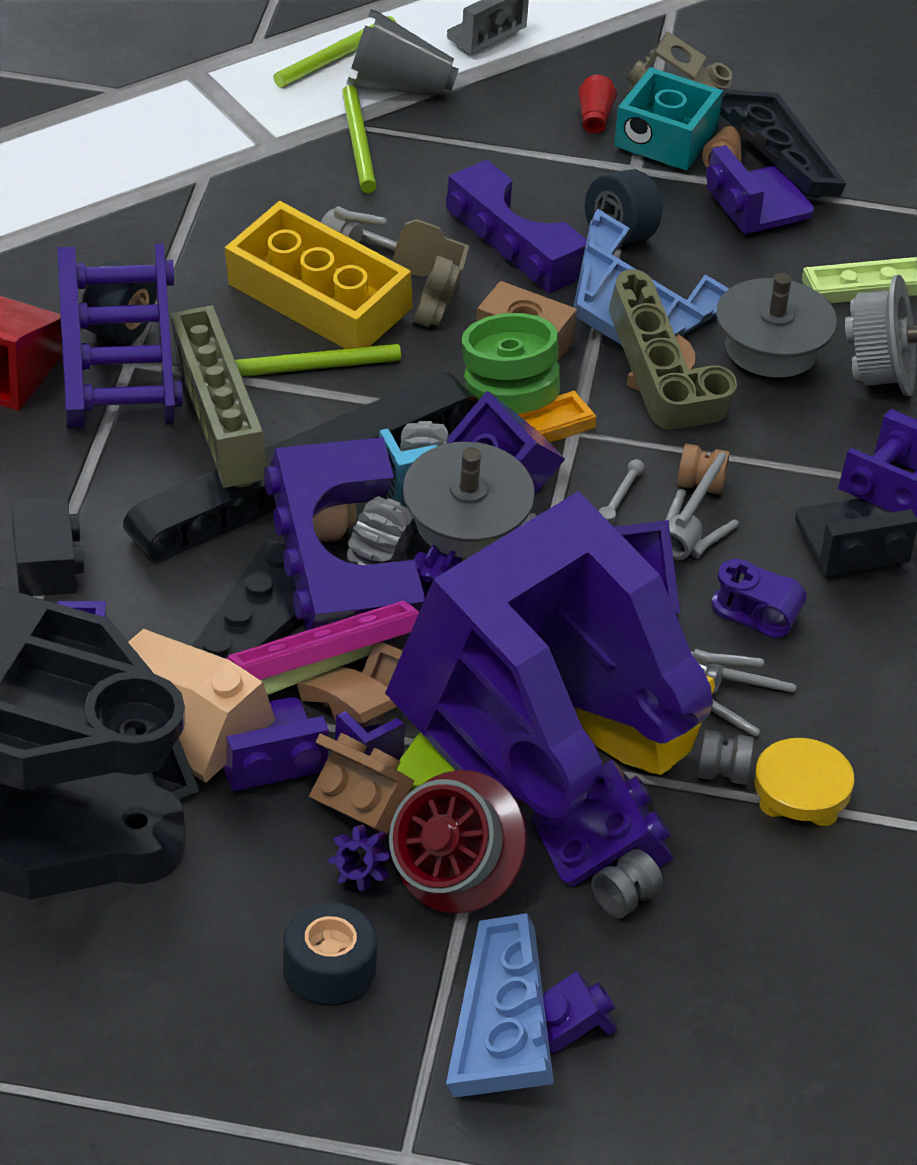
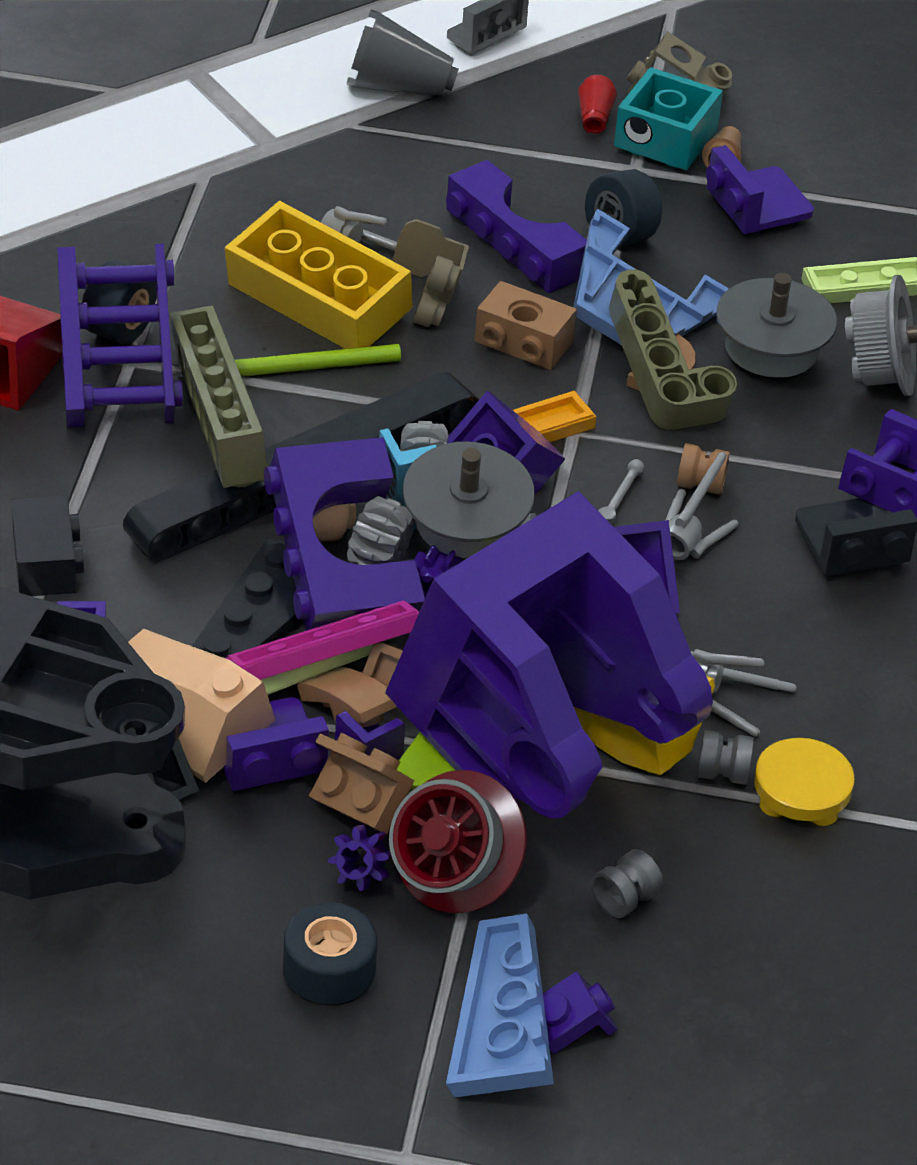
lime bar [273,16,396,88] -> none
lime bar [342,85,377,193] -> none
bright green wheel [462,313,561,414] -> none
dark purple bracket [532,760,674,886] -> none
dark purple piece [711,559,807,638] -> none
black wing [720,89,847,198] -> none

